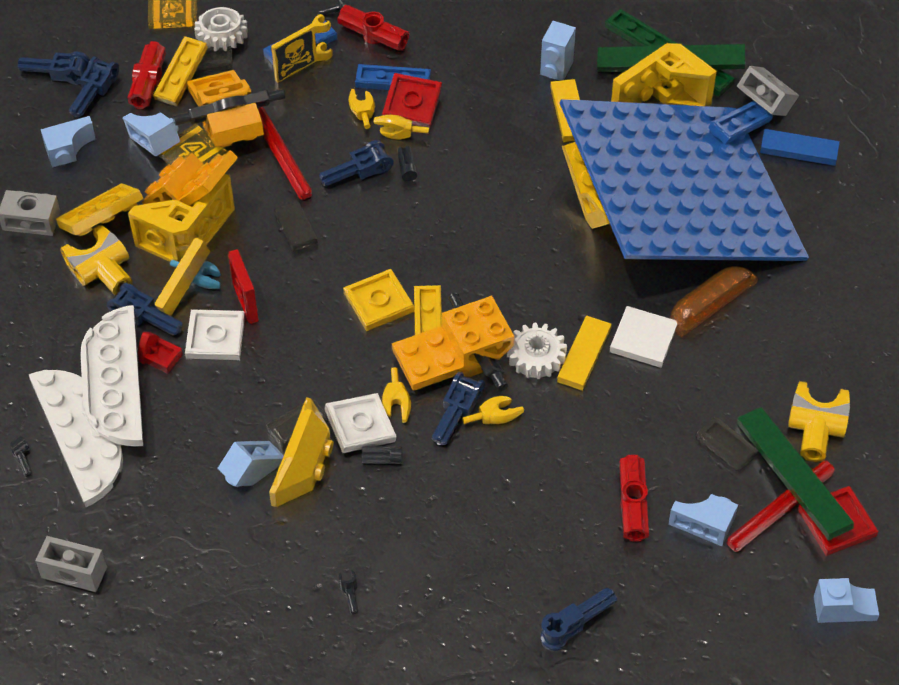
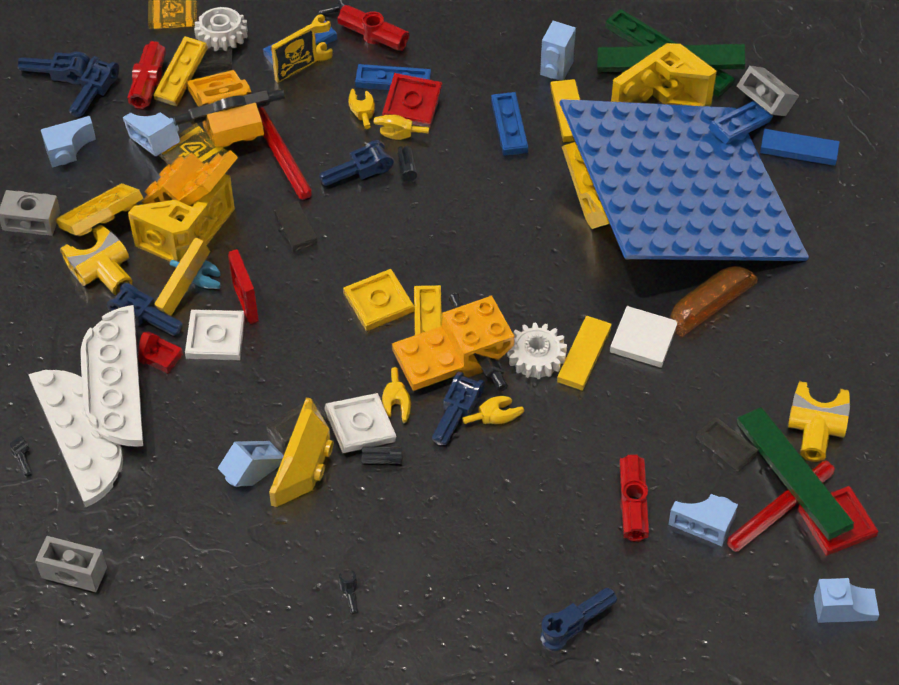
none -> blue tile [491,92,528,156]

